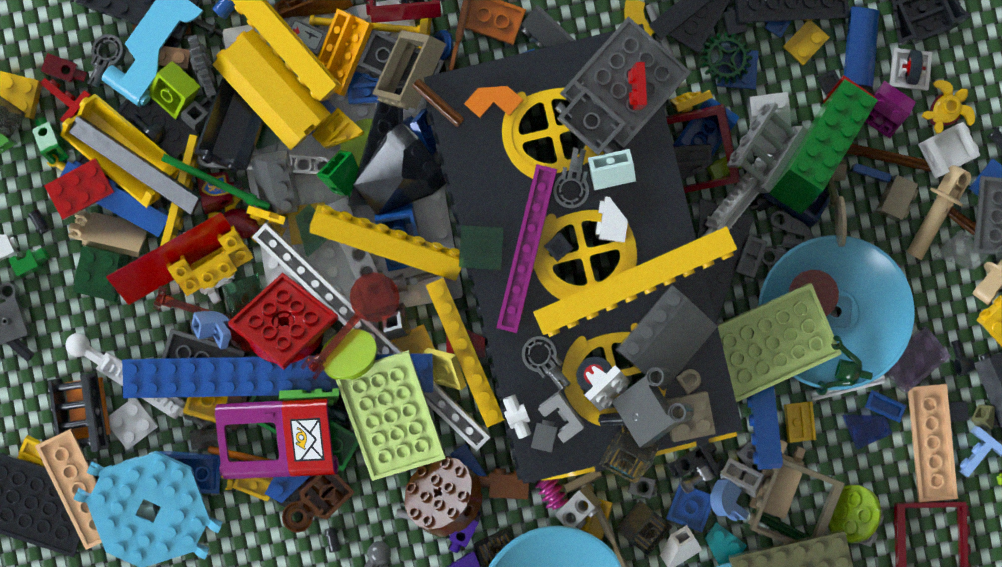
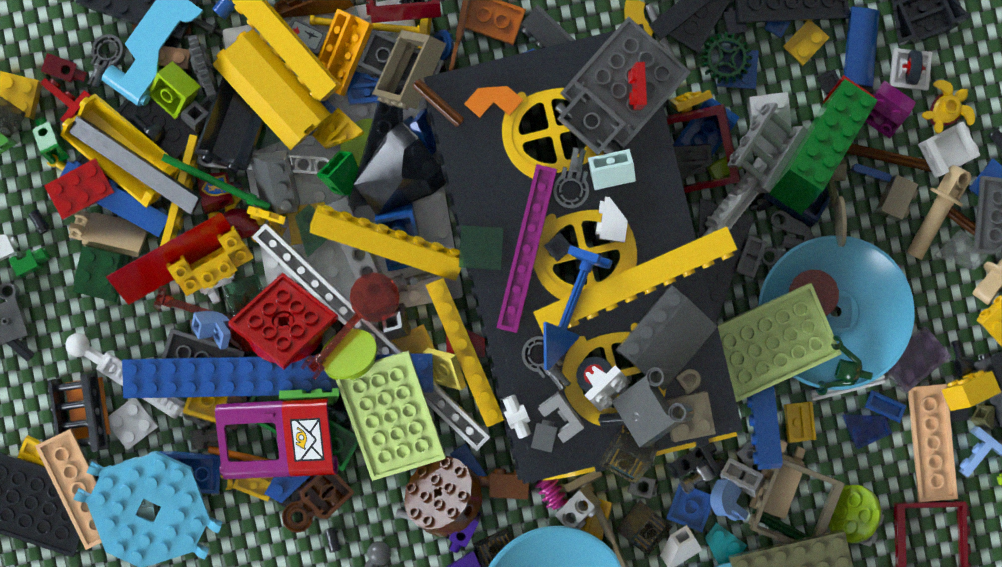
none -> blue piece [543,245,613,370]
none -> yellow brick [942,370,1001,411]

